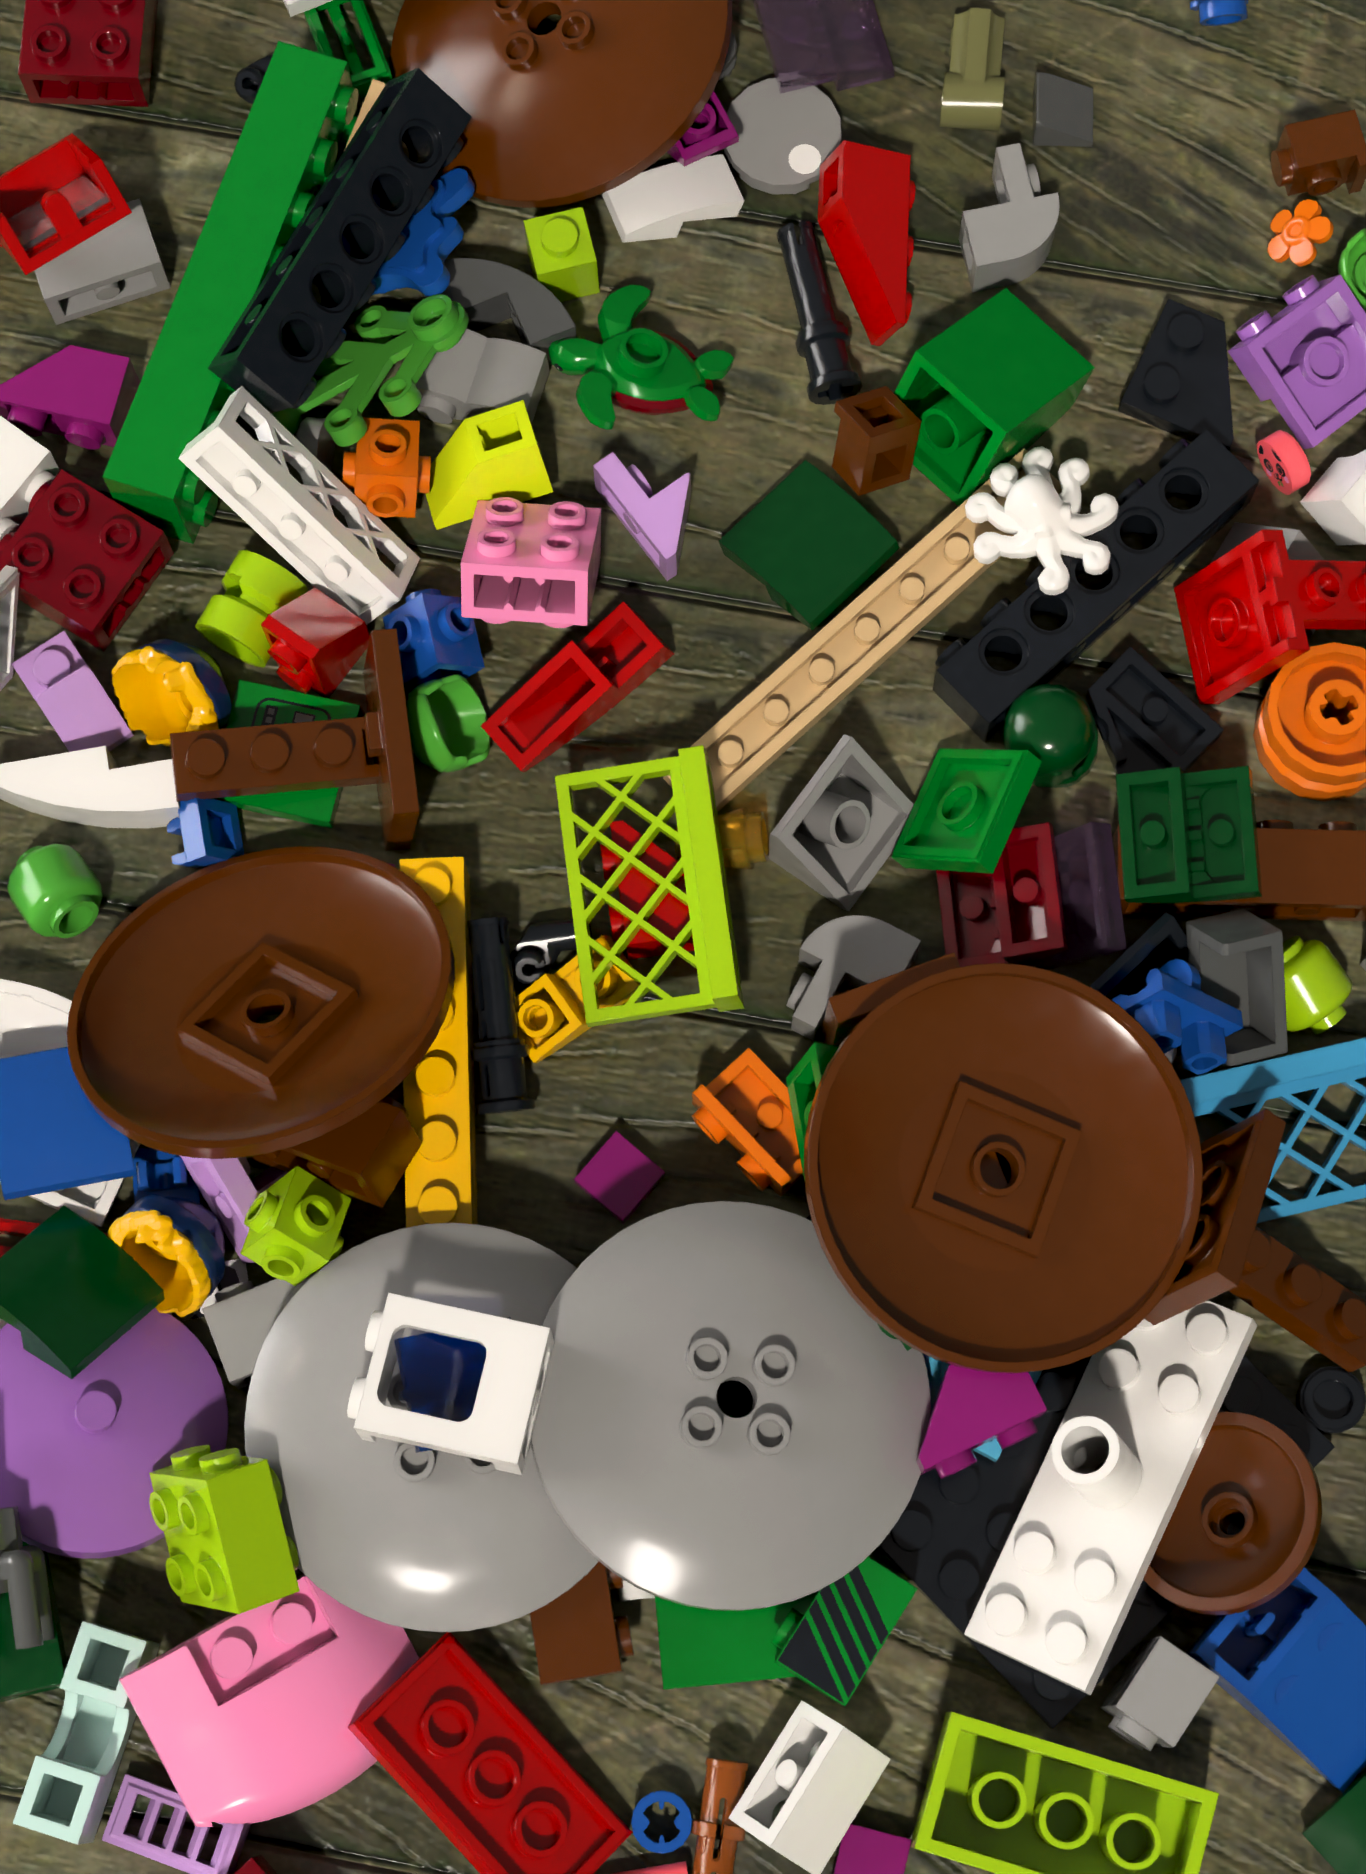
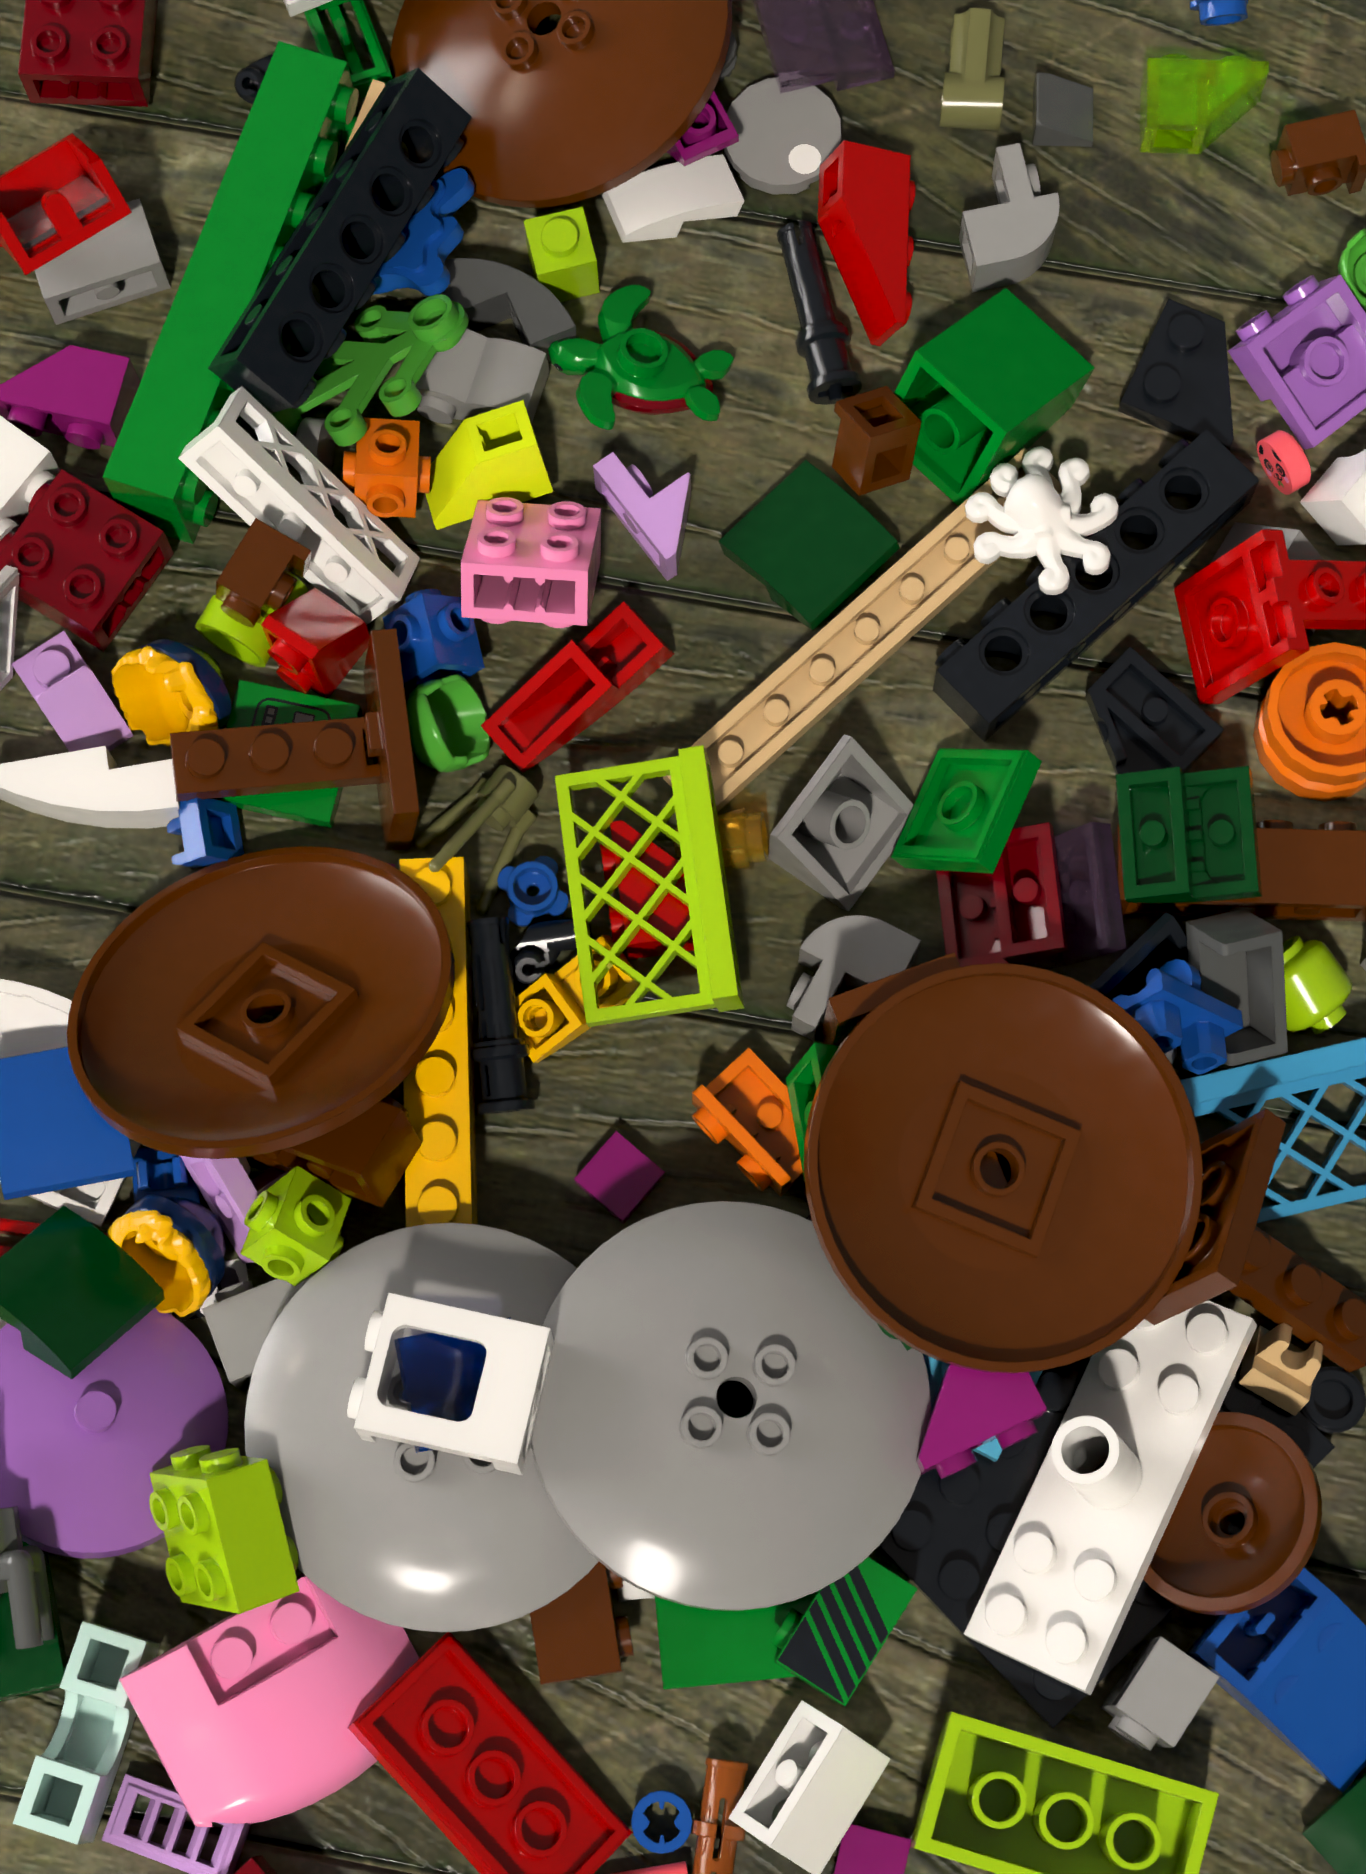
bright green head [7,844,103,938] -> none
dark green helmet [1004,684,1098,788] -> none
orange plant [1267,199,1334,267] -> none
none -> reddish brown brick [216,518,311,627]
none -> olive plant [413,765,539,914]
none -> blue plate [497,856,569,927]
none -> clear neon green slope [1140,54,1269,154]
none -> tan tile [1238,1323,1323,1416]

